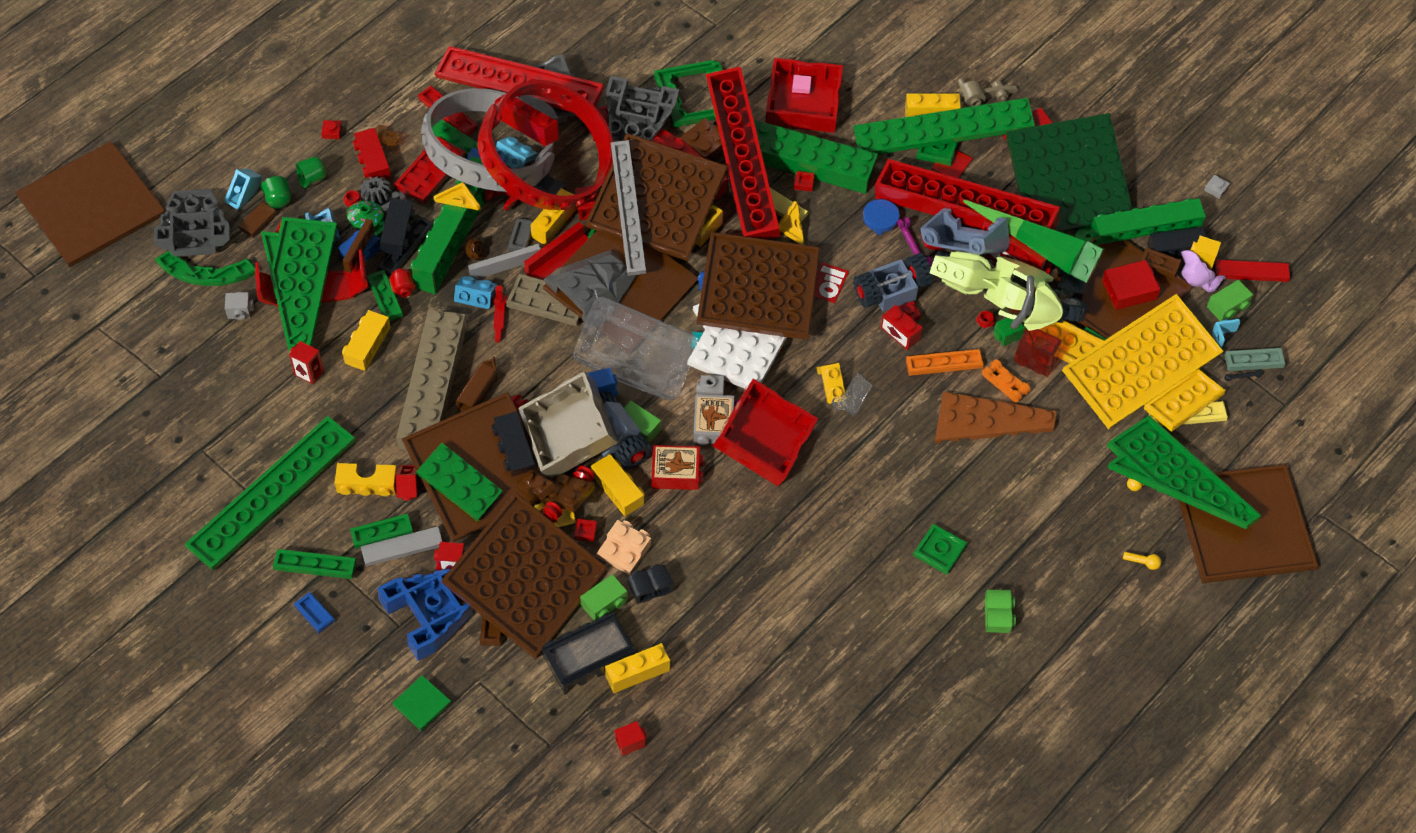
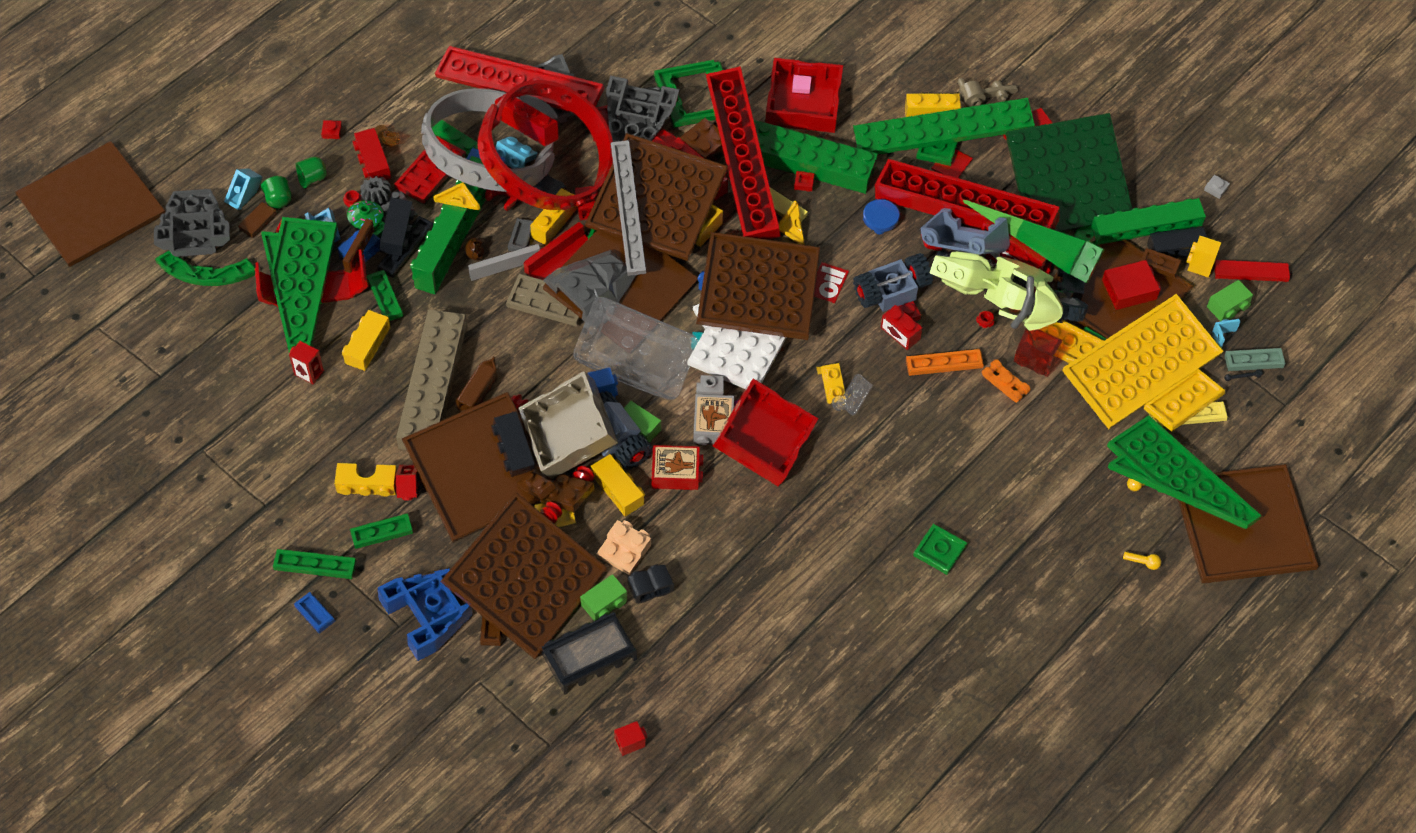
green plate [184,416,356,571] -> none
light grey brick [225,292,254,320] -> none
light grey tile [361,527,442,567] -> none
red head [389,268,416,297] -> none
green tile [392,675,451,732] -> none
green plate [416,443,503,522] -> none
red tile [418,86,478,136] -> none
red brick [434,542,465,570] -> none
dark azure bracket [454,276,497,309] -> none
red piece [493,285,507,343] -> none
red plate [574,519,597,542] -> none
yellow brick [605,643,670,693] -> none
magenta hinge [897,217,933,268] -> none
dark orange wing [934,392,1057,444] -> none
bright green brick [985,590,1016,633] -> none
green brick [993,318,1025,347] -> none
lavender hair [1181,250,1226,292] -> none

